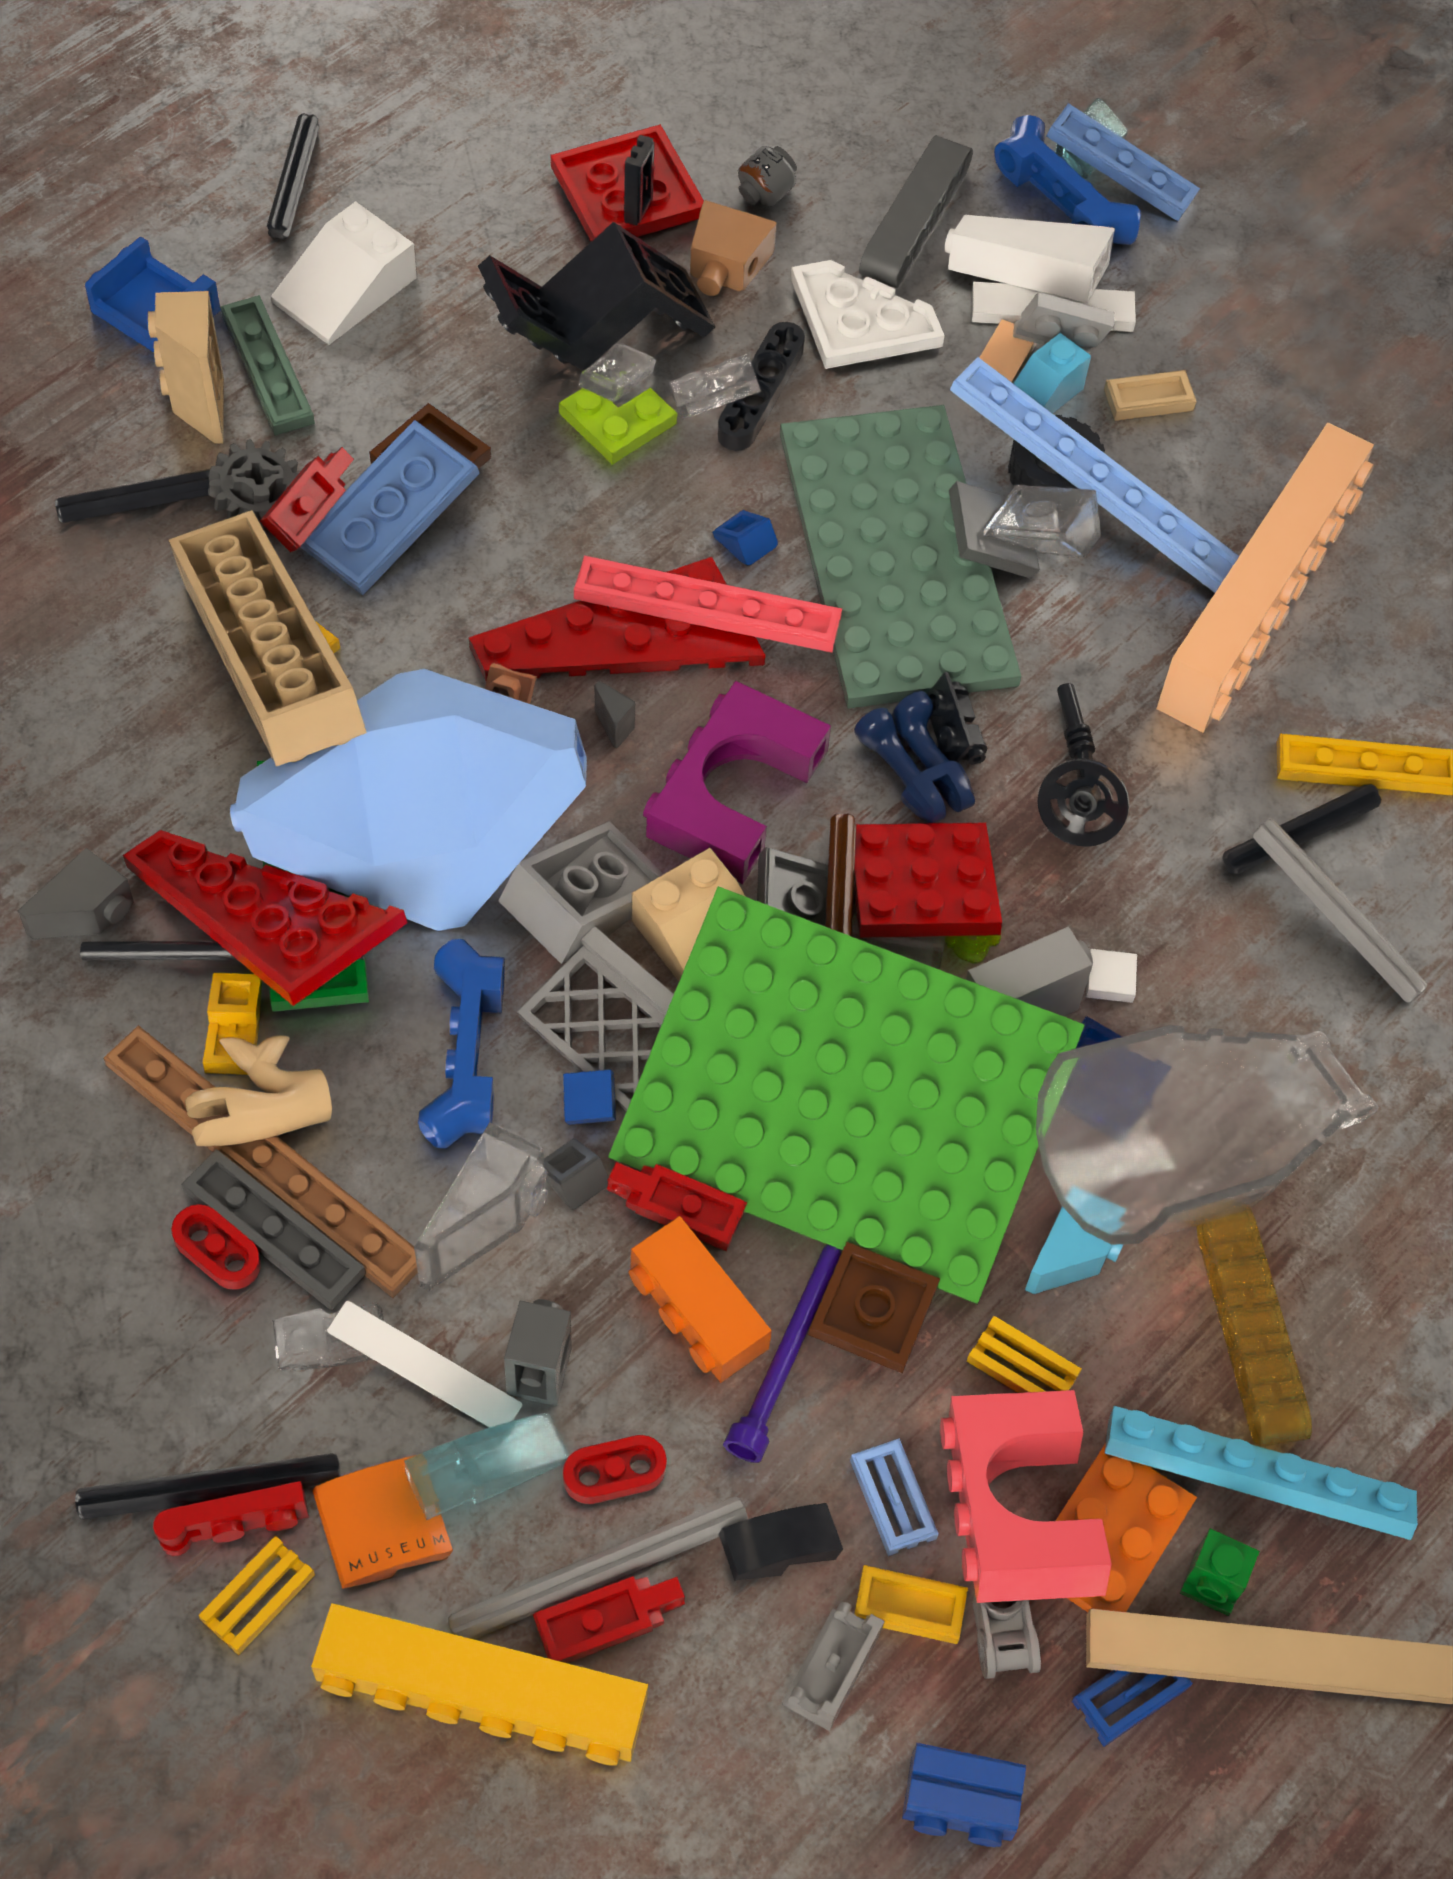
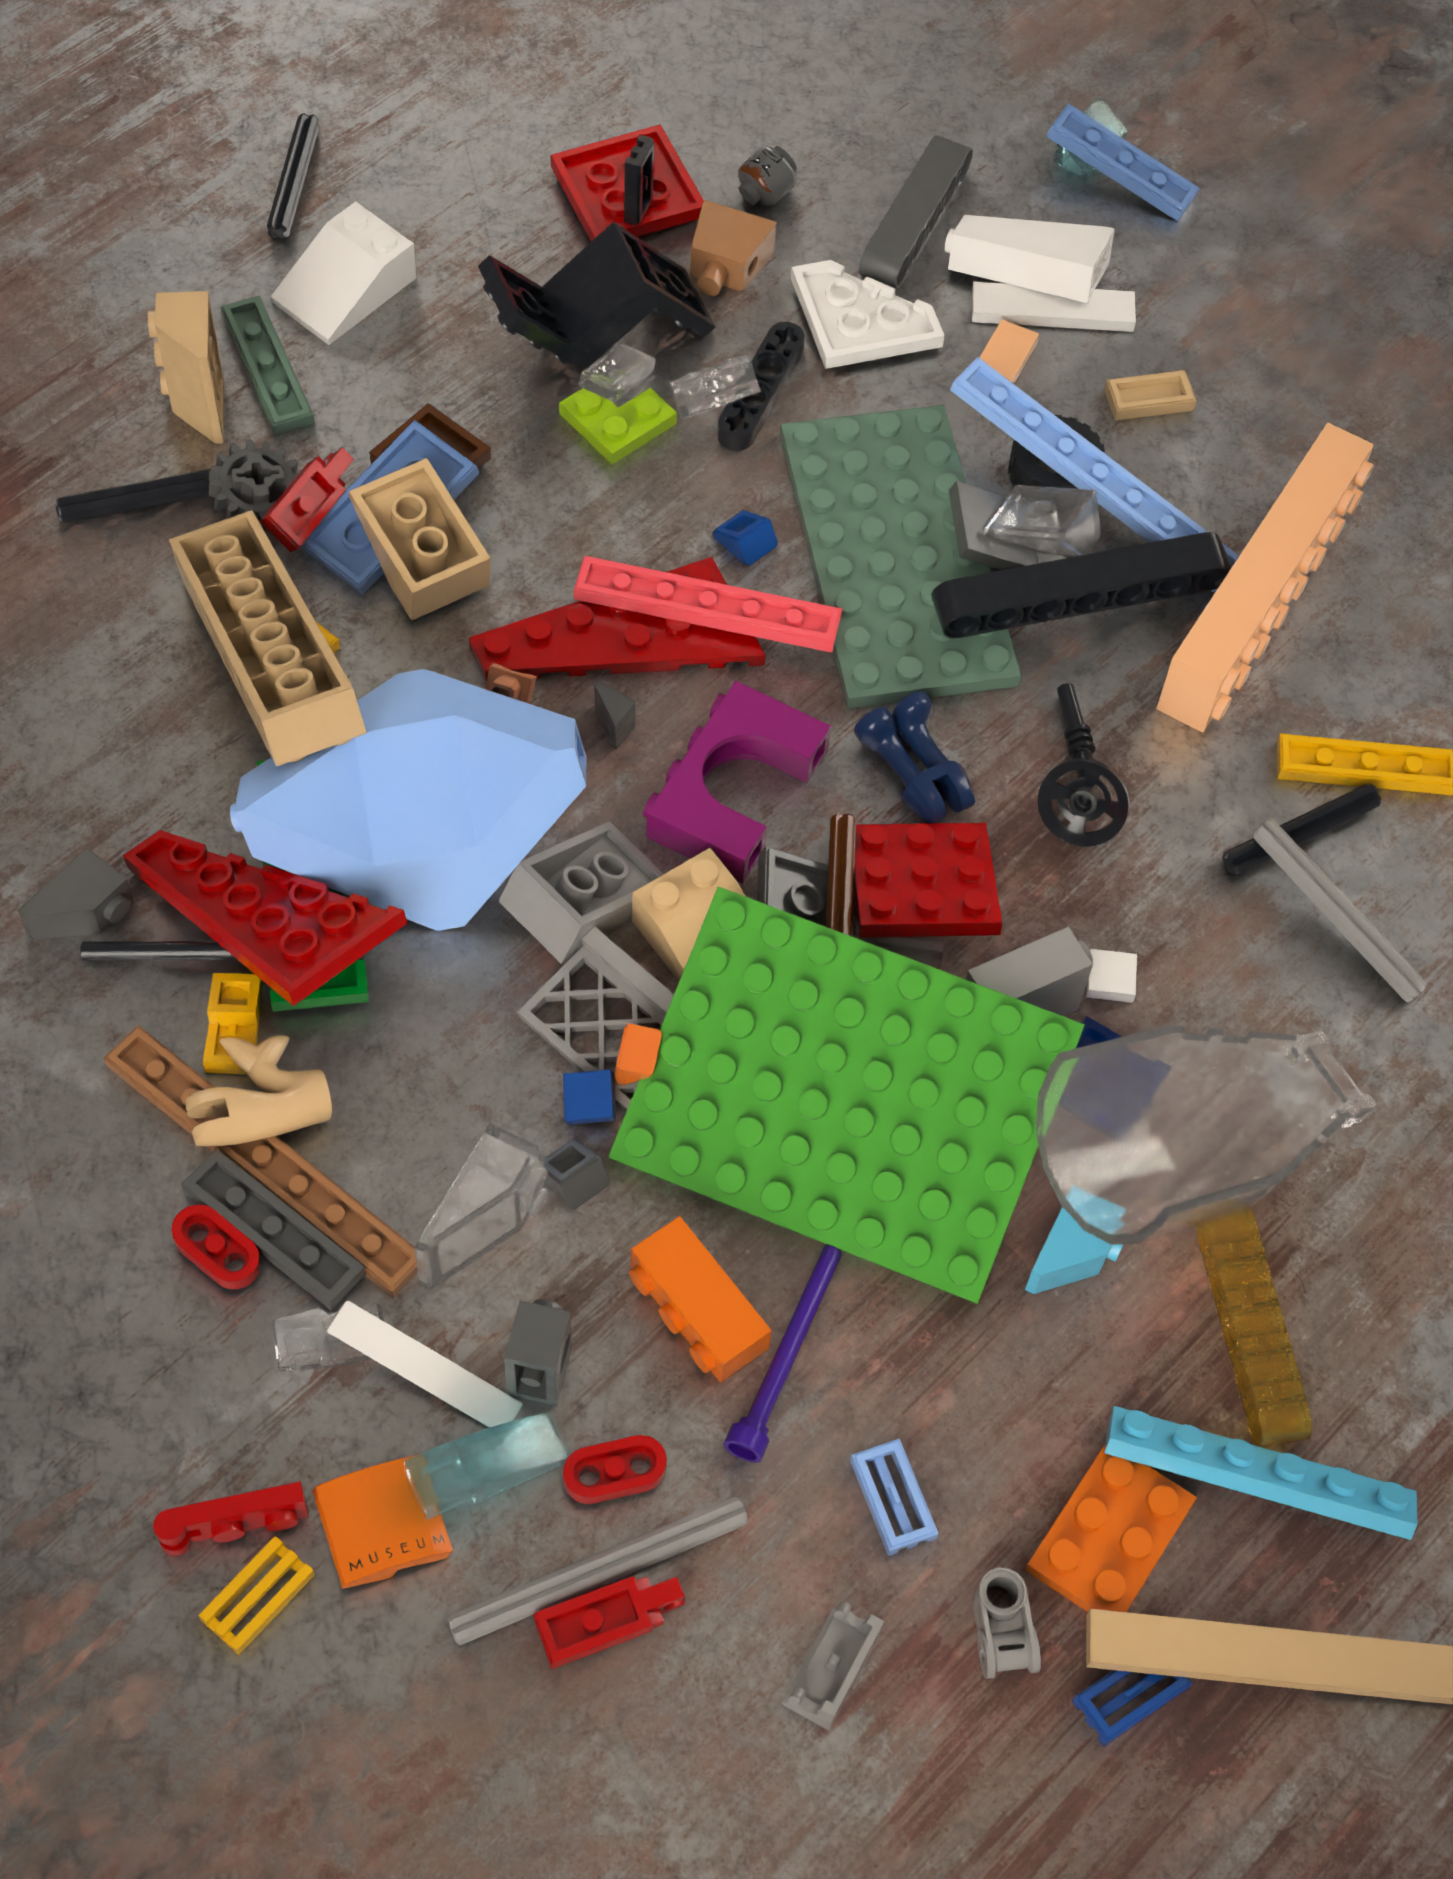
black axle [75,1453,341,1519] -> none
blue panel [85,237,221,352] -> none
yellow brick [311,1603,648,1765] -> none
blue plate [418,939,505,1149] -> none
red hinge [607,1162,747,1252] -> none
black slope [719,1503,843,1581] -> none
reddish brown plate [808,1242,940,1374] -> none
yellow tile [854,1565,968,1644] -> none
blue brick [902,1743,1026,1847] -> none
black hinge [927,672,988,765] -> none
coral arch [940,1390,1112,1603] -> none
clear neon green plate [945,935,1001,964] -> none
yellow tile [966,1316,1082,1393] -> none
blue plate [994,115,1141,245] -> none
light grey plate [1013,292,1115,354] -> none
medium azure slope [1013,333,1091,414] -> none
green brick [1179,1528,1260,1616] -> none
none -> tan slope [349,458,491,620]
none -> orange slope [615,1023,662,1085]
none -> black beam [931,532,1232,638]

